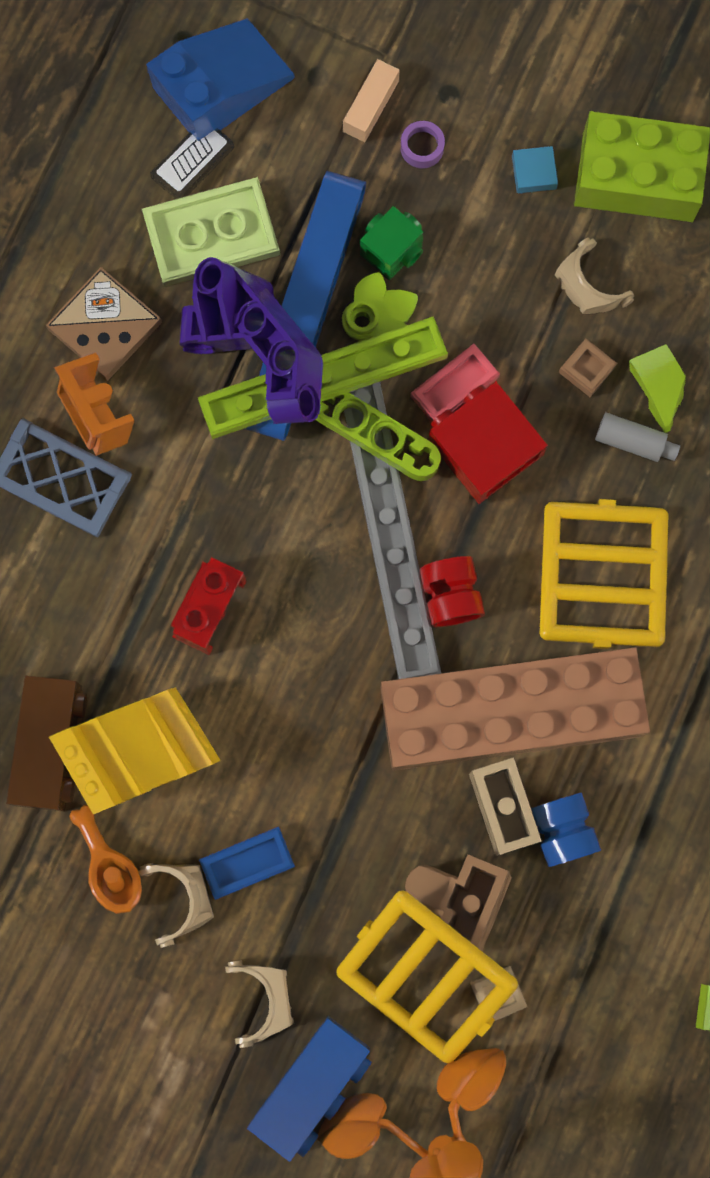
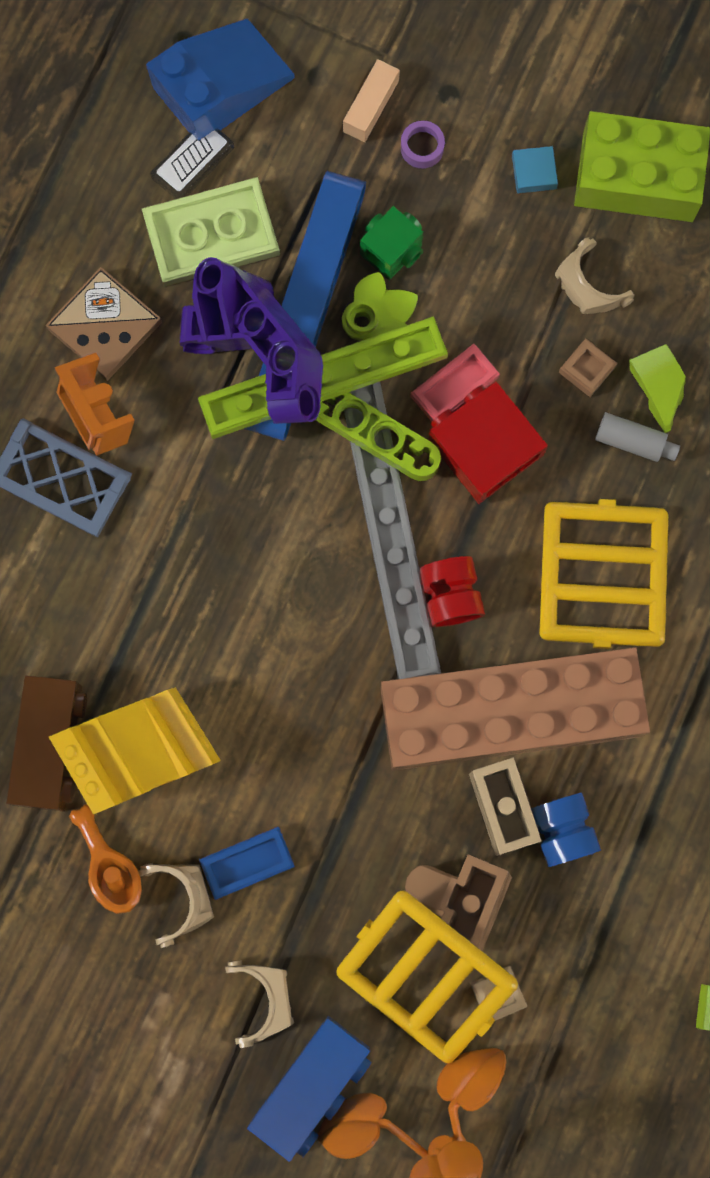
red window [171,557,247,655] -> none

